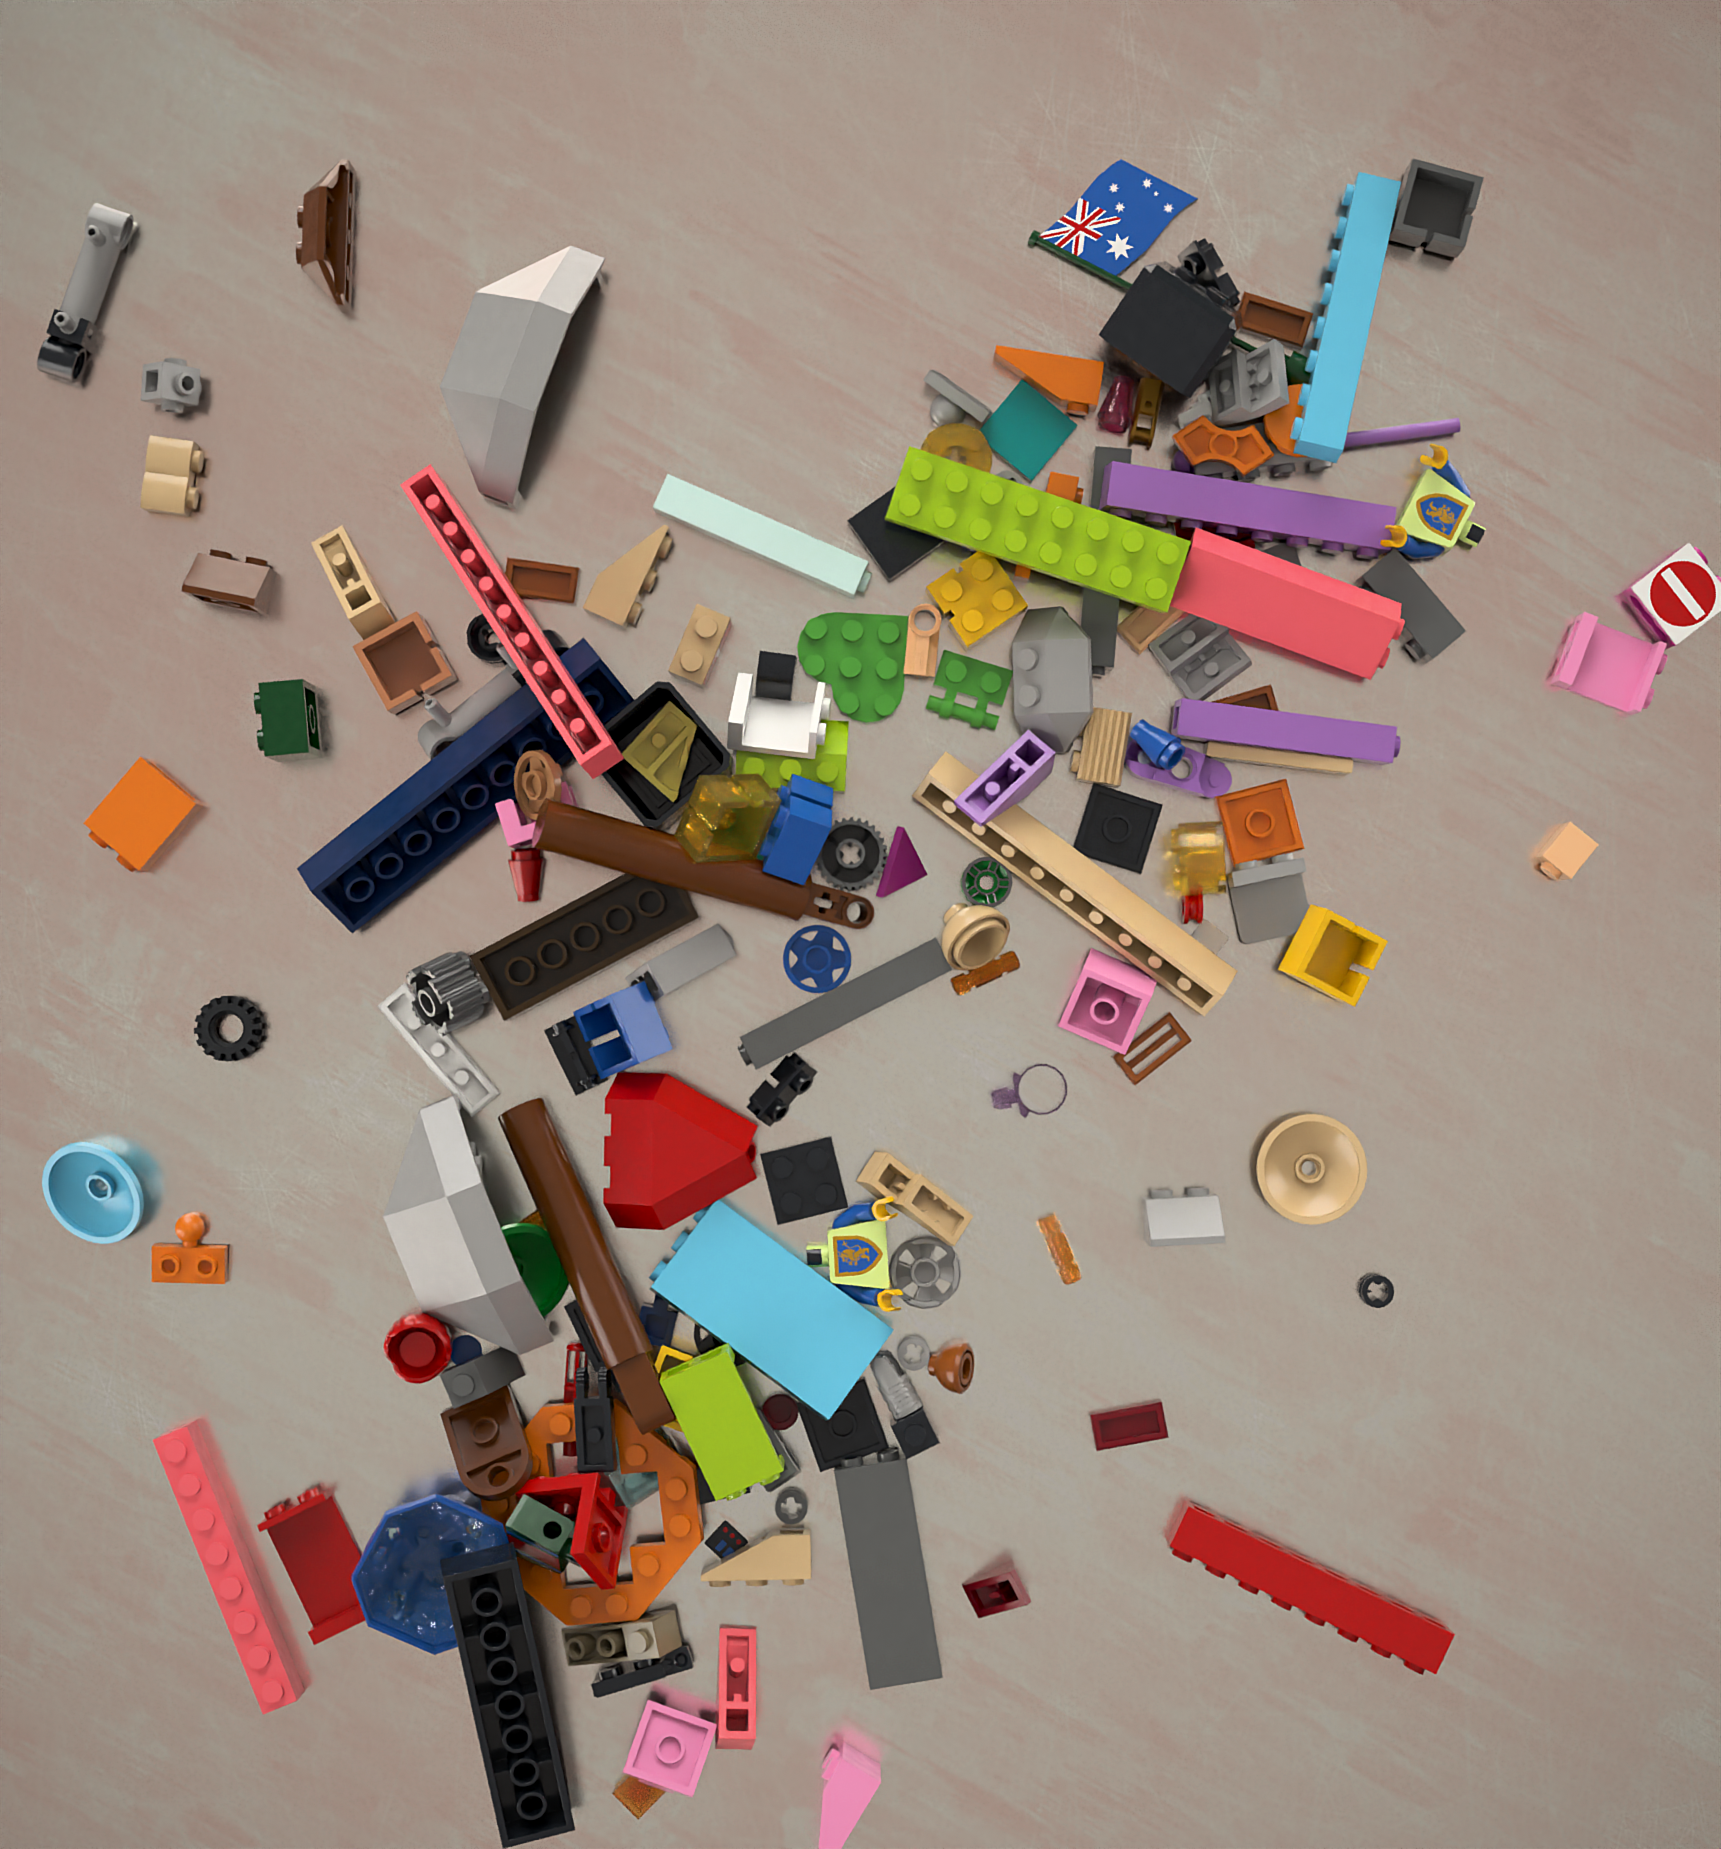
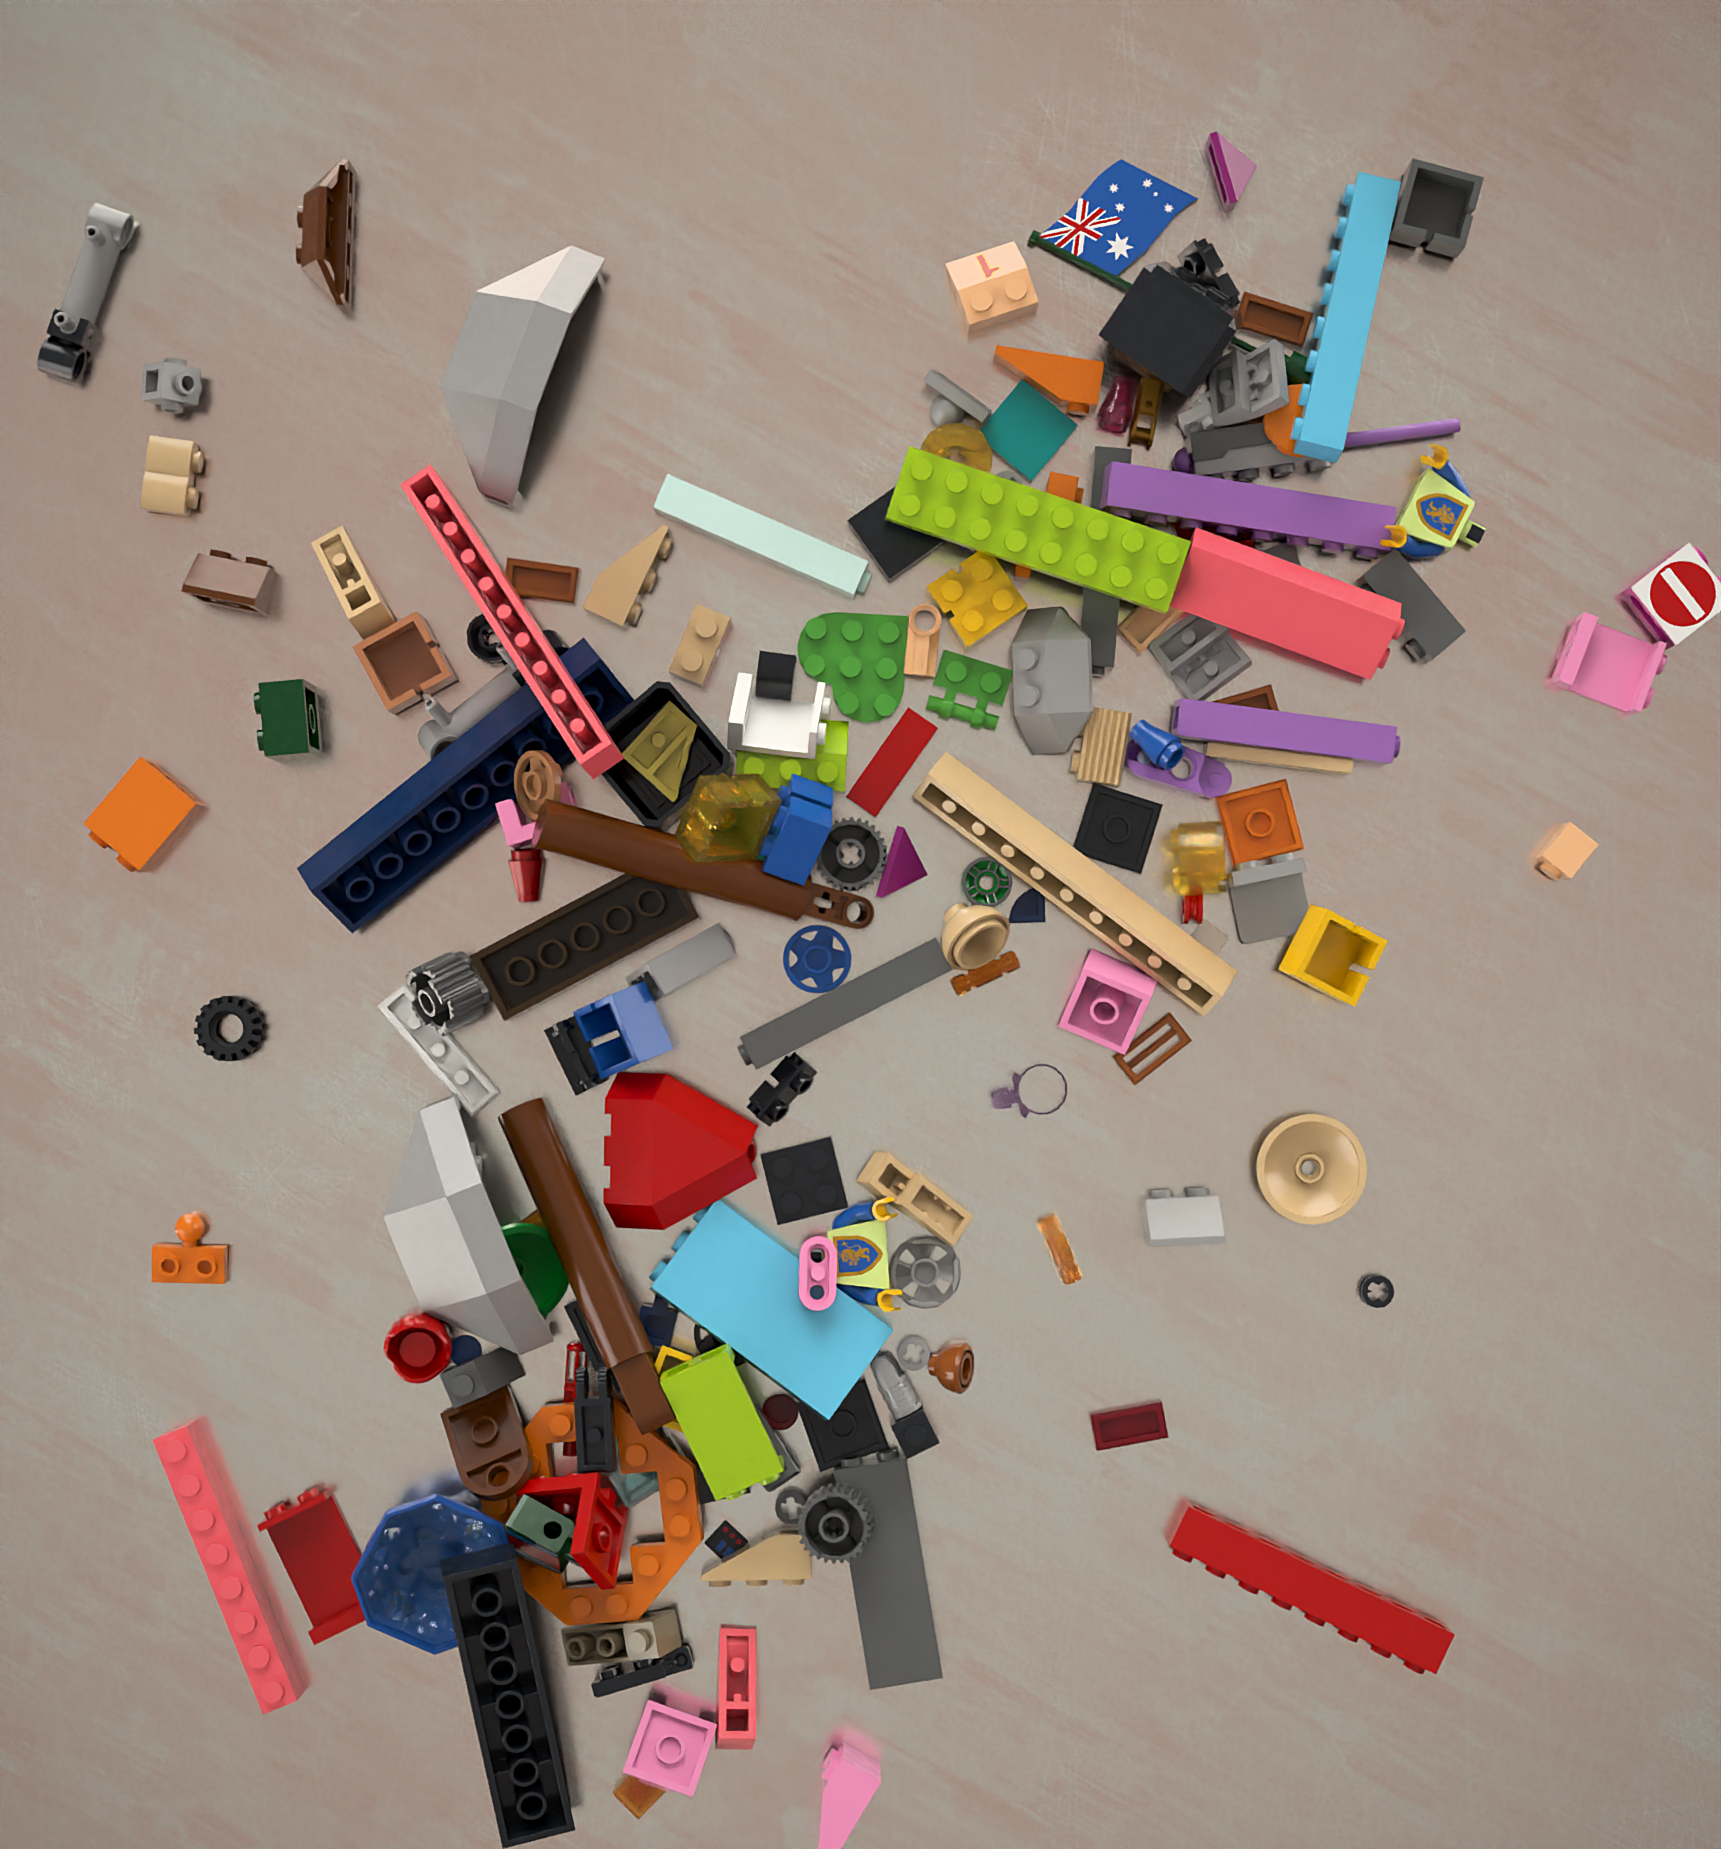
medium azure dish [42,1142,144,1244] -> none
medium lavender slope [954,730,1056,827] -> none
dark red slope [962,1559,1031,1618] -> none
orange tile [1171,415,1274,477] -> none
none -> dark grey brick [797,1482,875,1564]
none -> bright pink plate [798,1236,837,1311]
none -> red tile [846,707,938,818]
none -> light nougat slope [945,242,1039,334]
none -> dark blue tile [1009,888,1046,923]
none -> slope [1206,132,1257,212]

